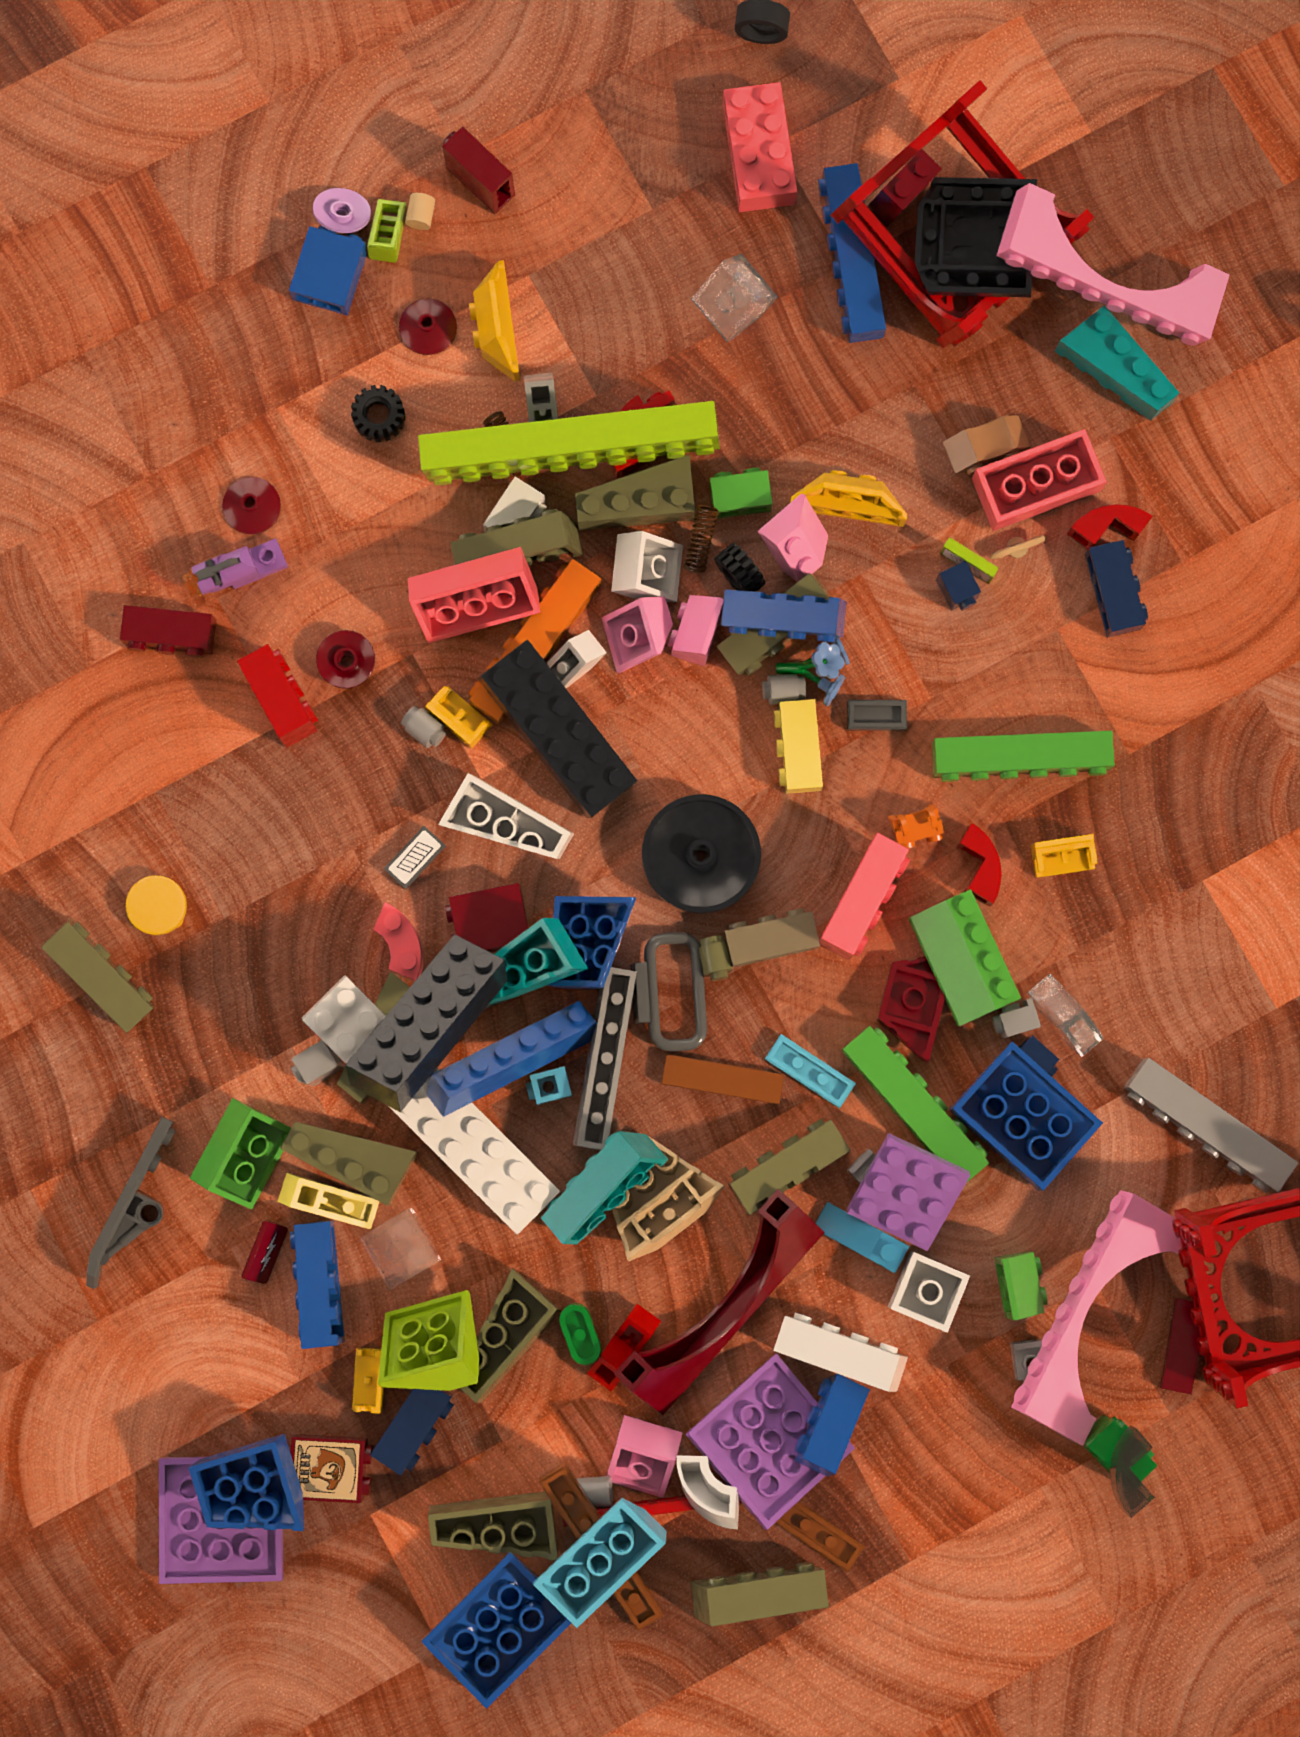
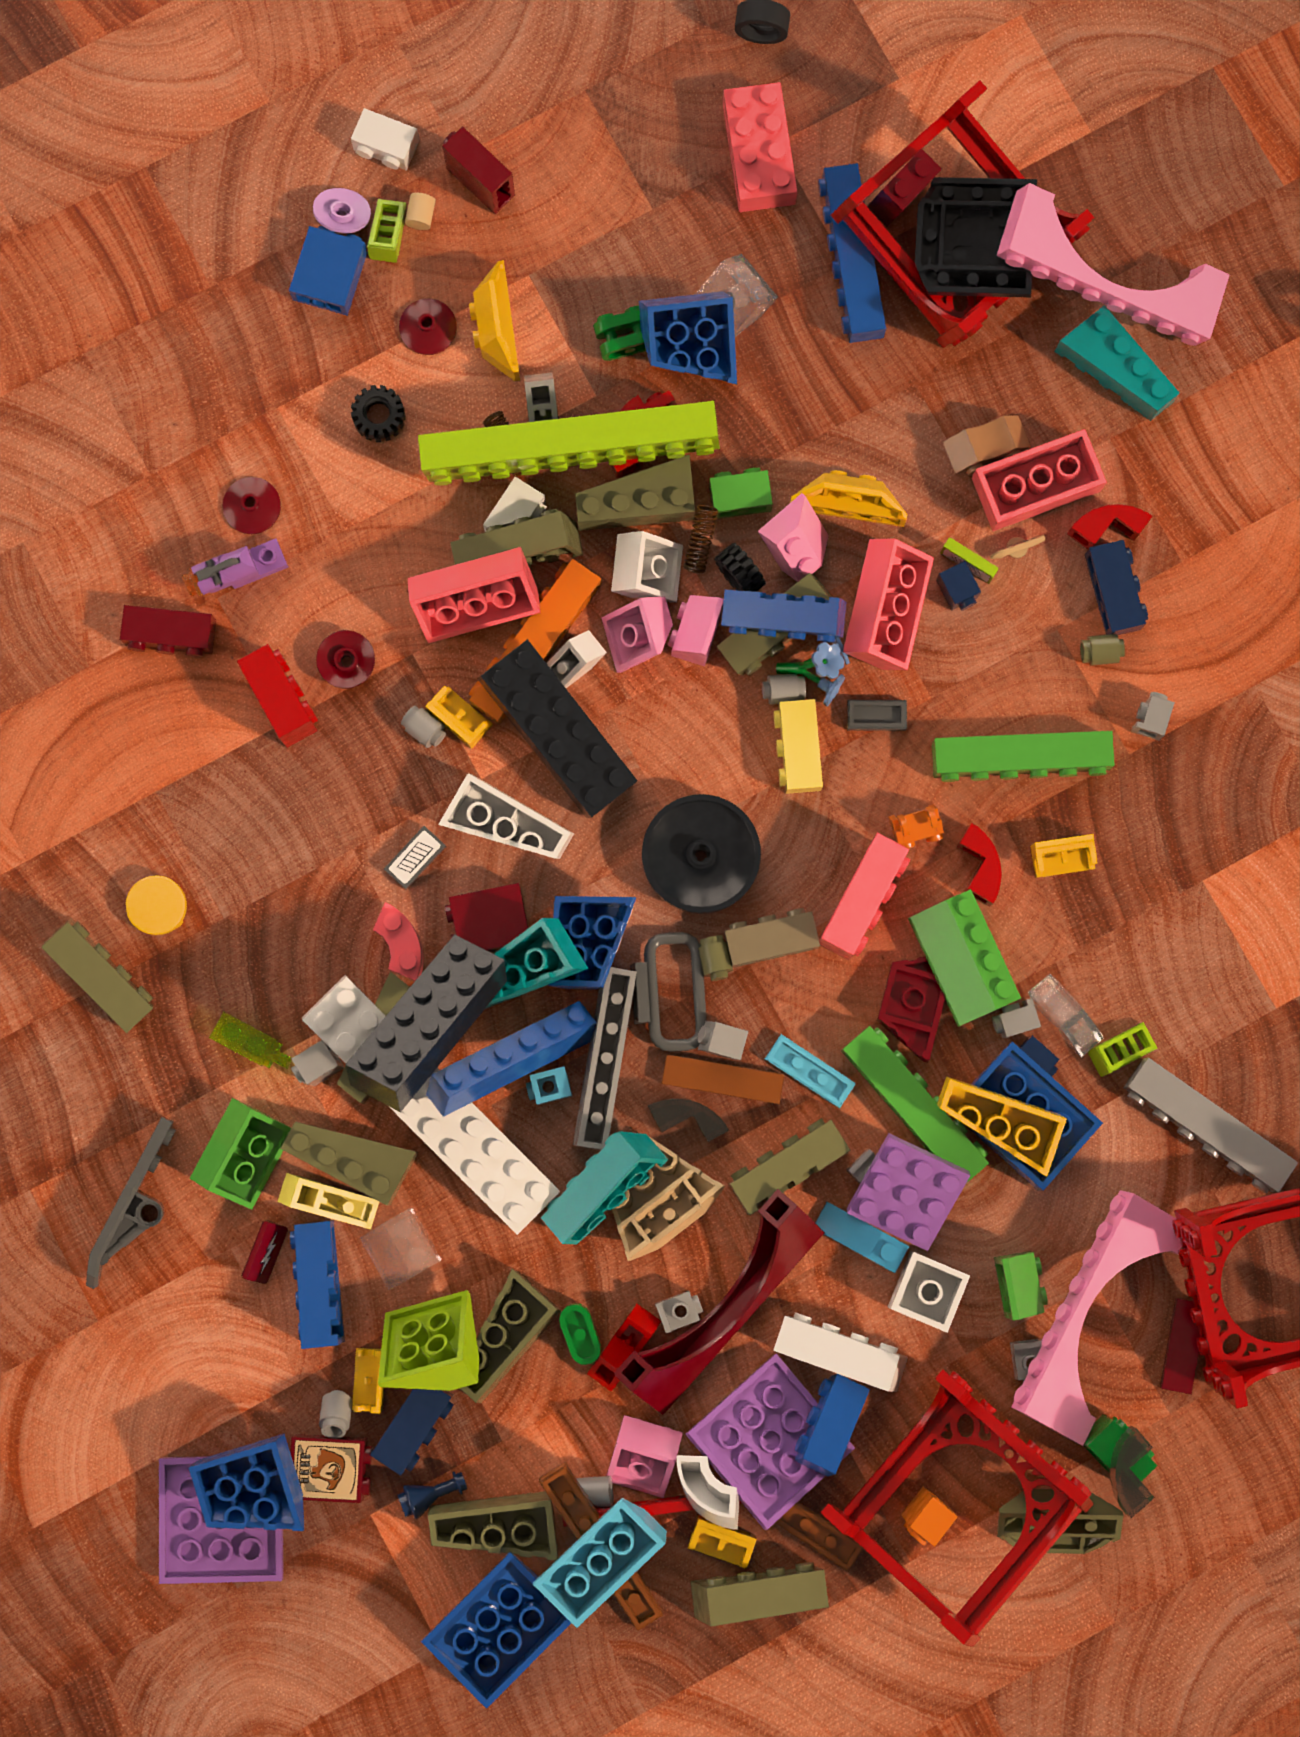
none -> clear neon green hinge [209,1011,292,1069]
none -> light grey brick [319,1390,352,1438]
none -> white brick [351,108,420,170]
none -> dark blue piece [397,1471,468,1520]
none -> green brick [593,306,646,361]
none -> blue wedge [639,291,737,384]
none -> clear smoke brick [647,1099,729,1142]
none -> light grey brick [655,1290,703,1333]
none -> yellow hinge [687,1515,757,1568]
none -> light grey brick [698,1021,748,1060]
none -> red arch [820,1370,1094,1647]
none -> coral brick [843,538,934,670]
none -> orange brick [901,1486,958,1547]
none -> yellow wedge [937,1076,1067,1177]
none -> olive wedge [997,1489,1124,1554]
none -> olive brick [1080,634,1125,666]
none -> lime slope [1088,1022,1158,1077]
none -> light grey brick [1131,692,1175,741]

